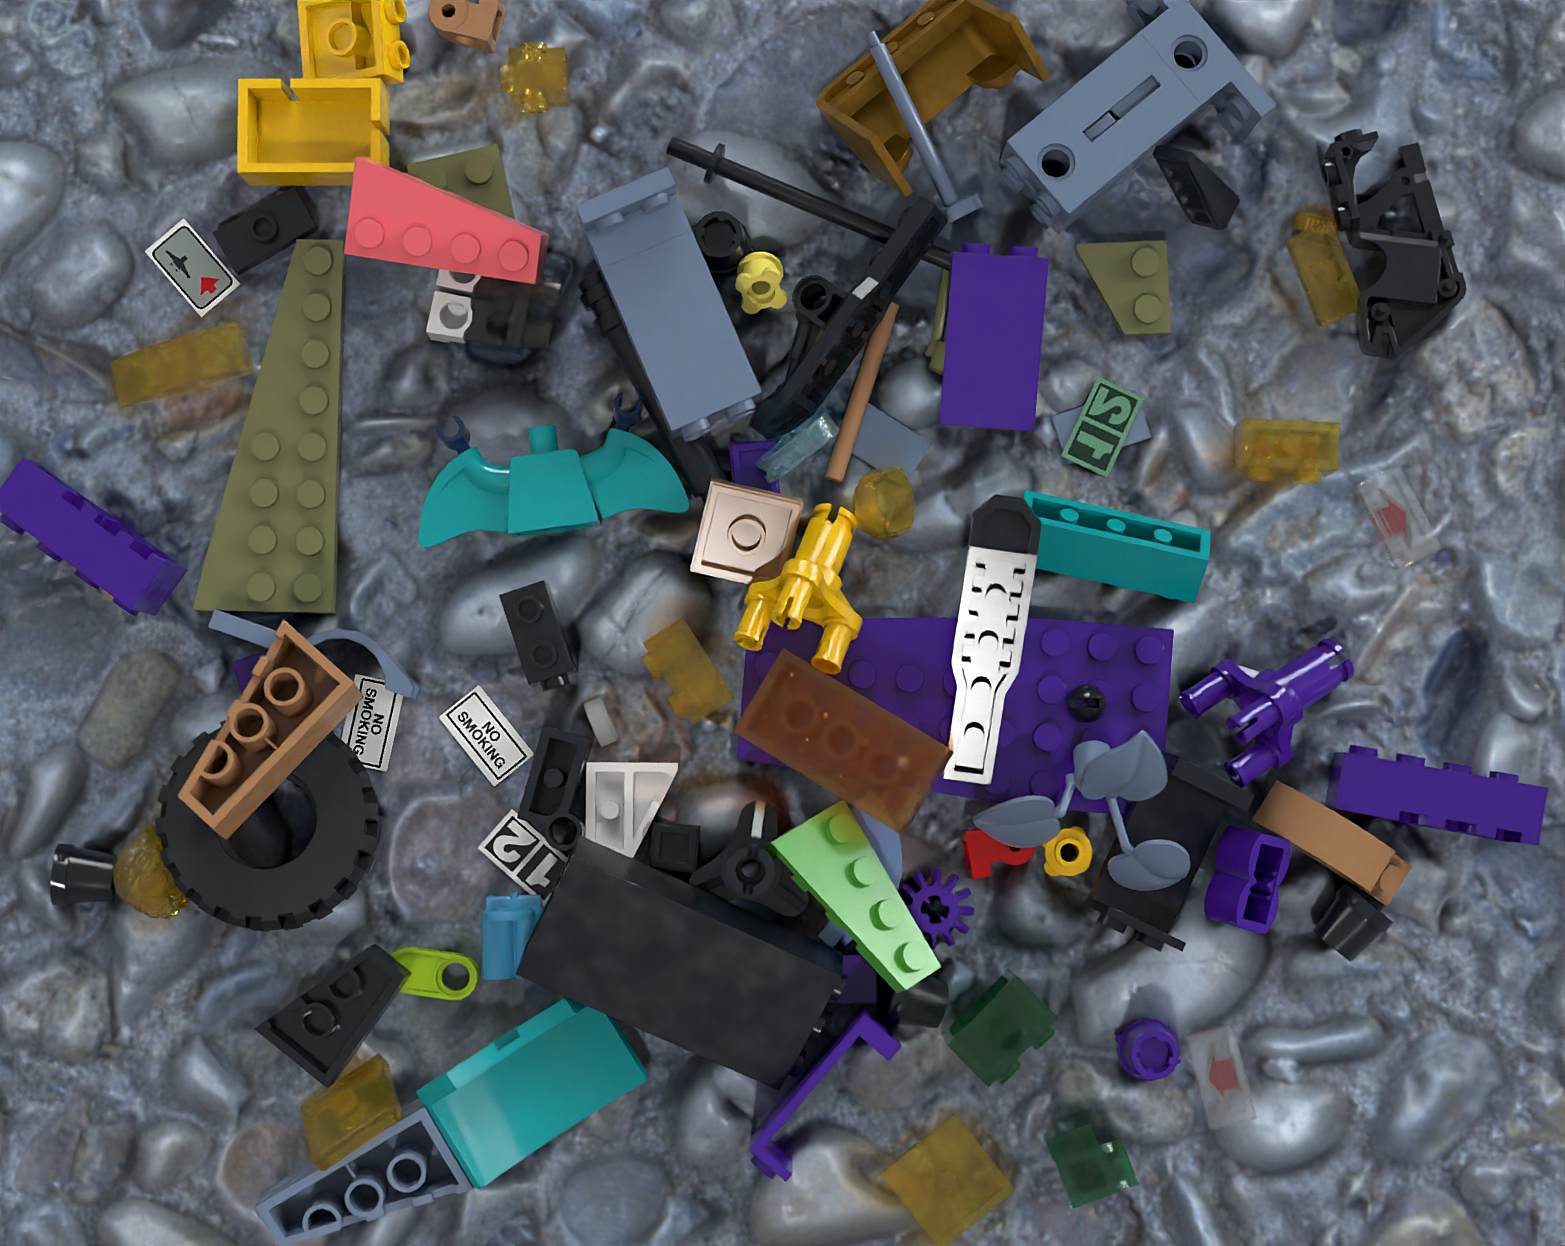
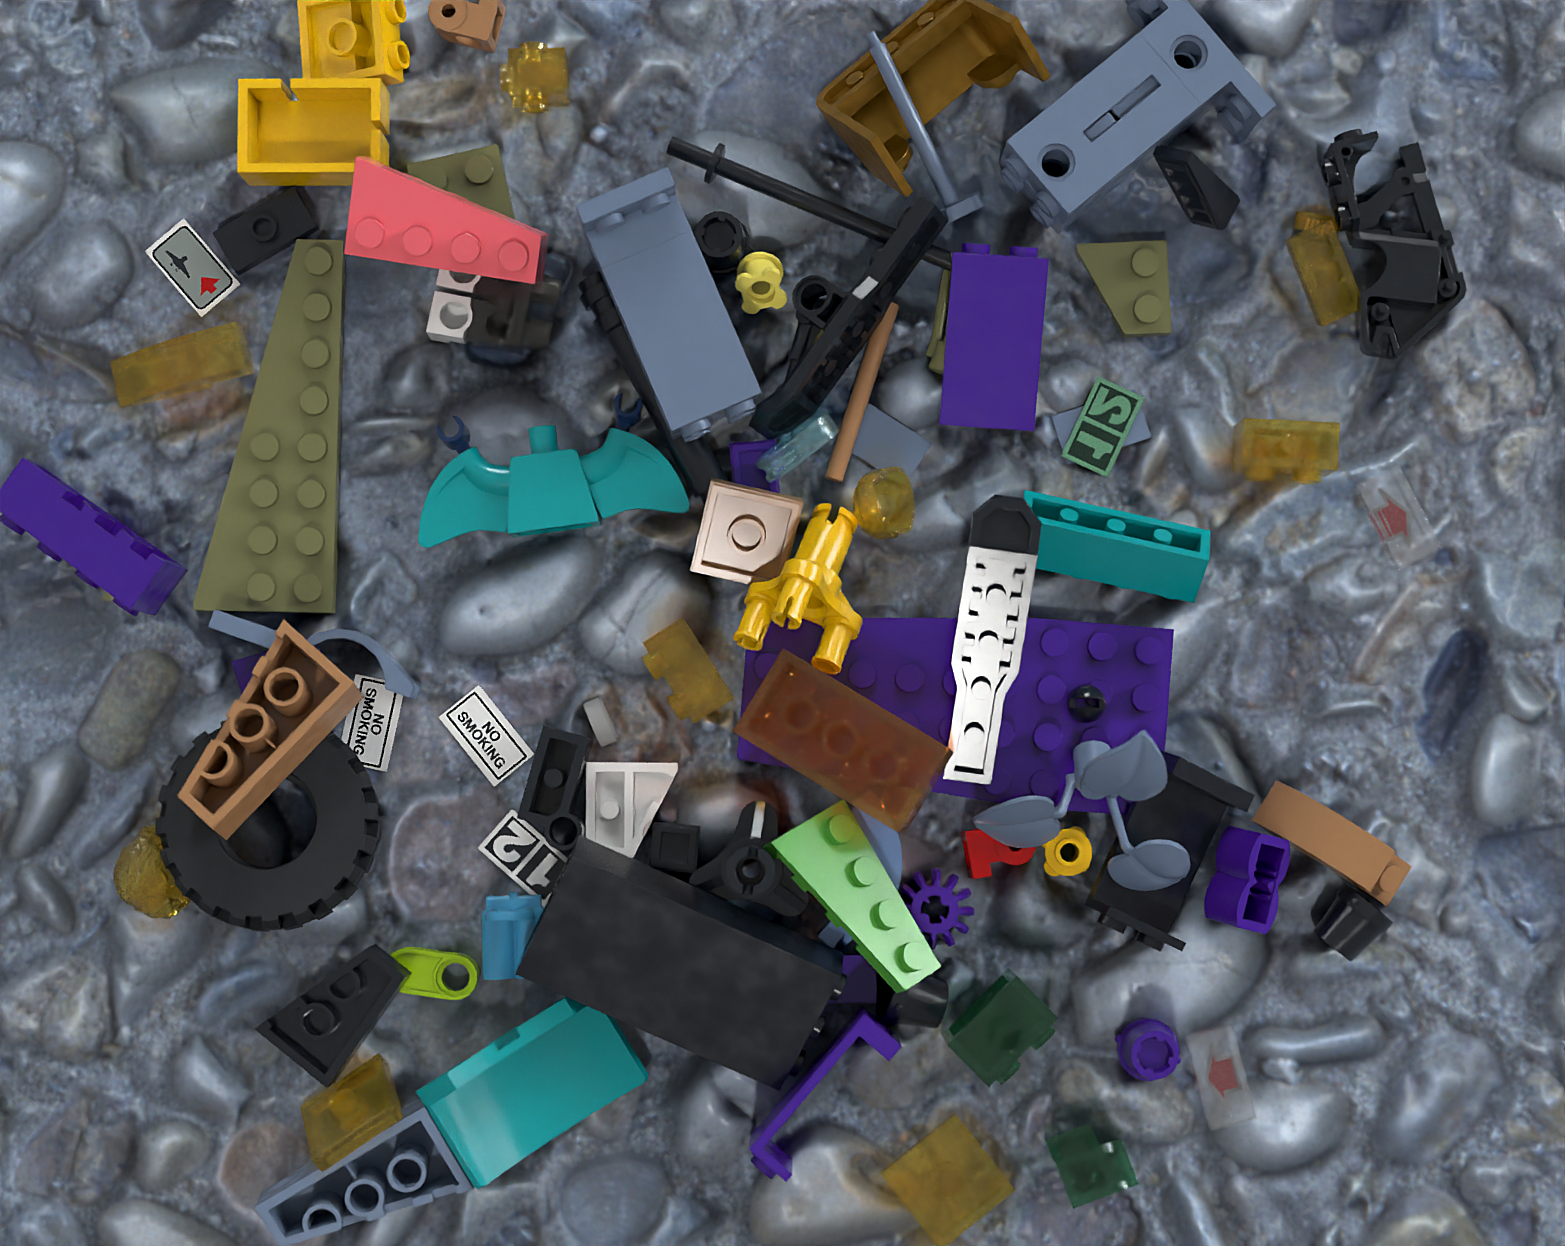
black piece [50,844,119,906] -> none
black brick [499,580,578,692] -> none
dark purple wheel [1179,638,1354,788] -> none
dark purple wedge [1325,745,1548,846] -> none

